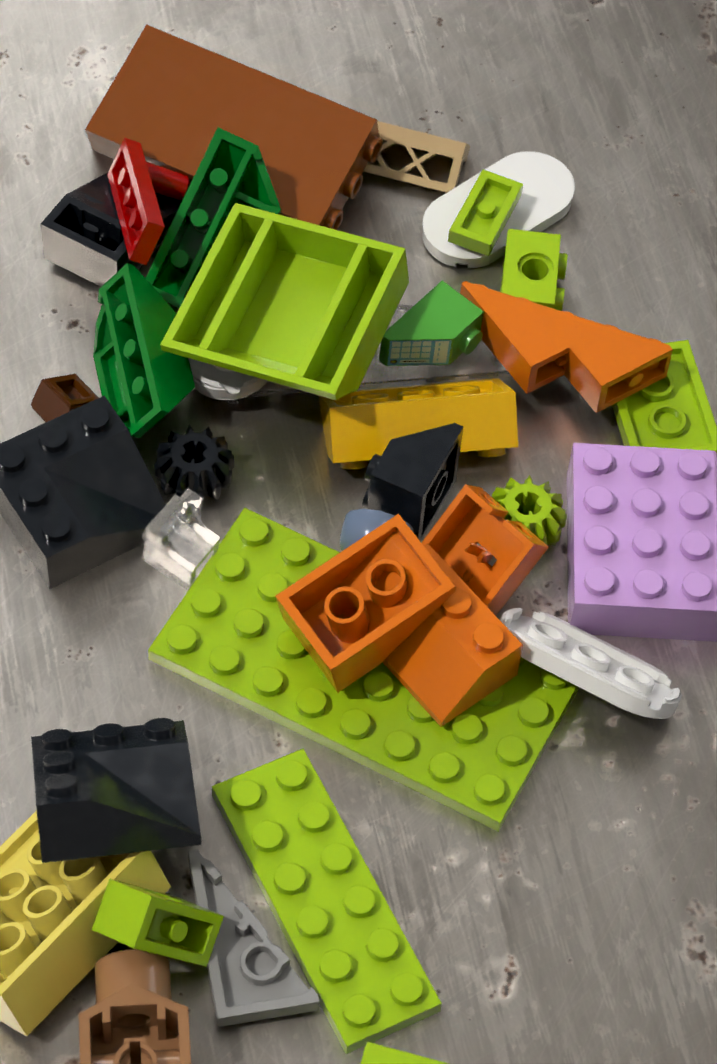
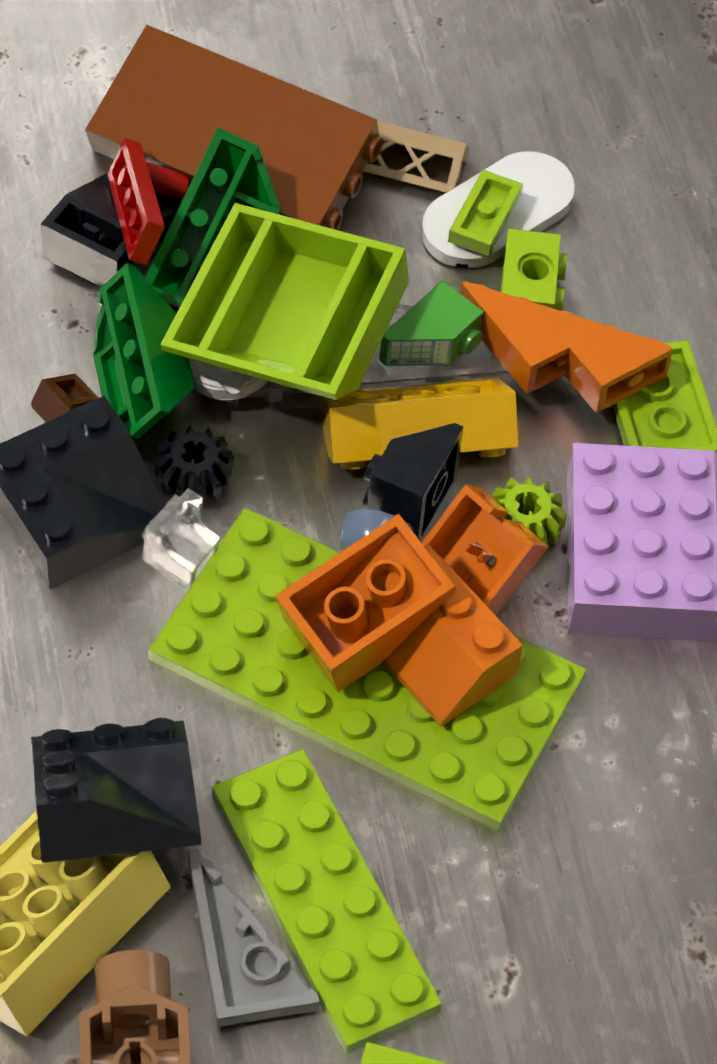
lime brick [92,879,224,967] -> none
white tile [500,608,682,719] -> none

